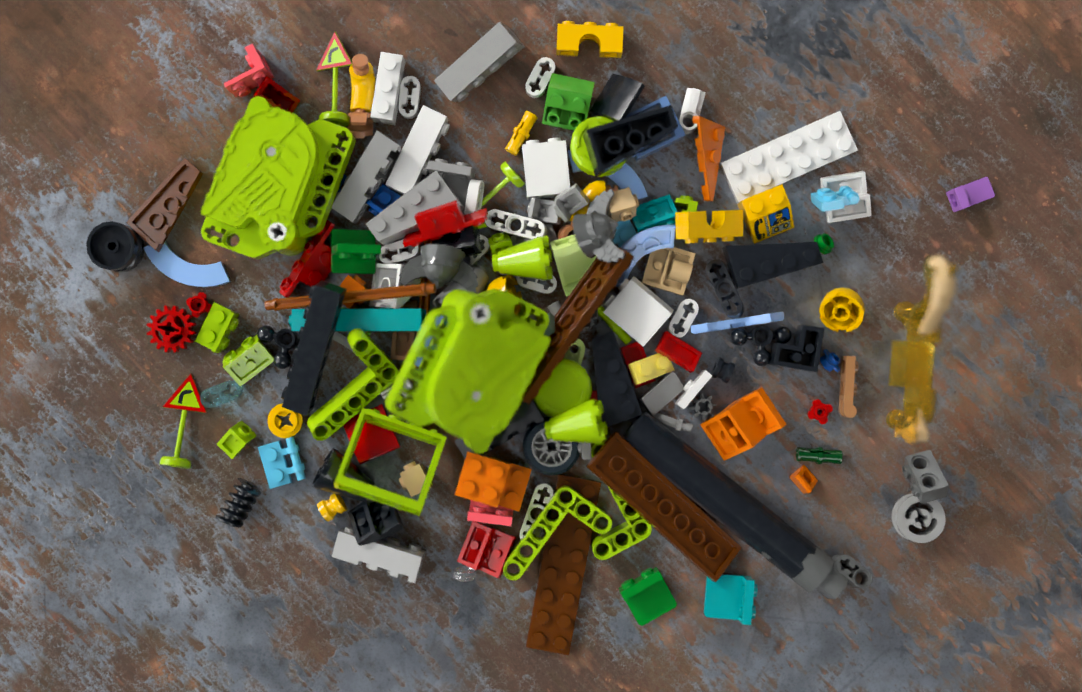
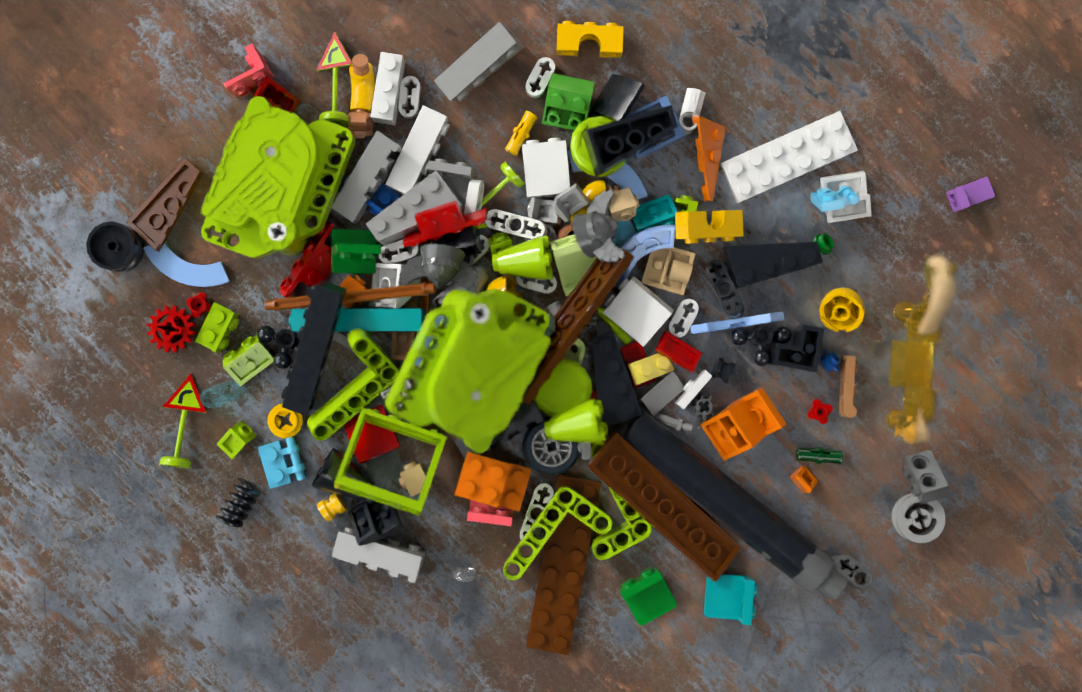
red slope [457,521,516,578] -> none
yellow slope [737,184,794,244] -> none

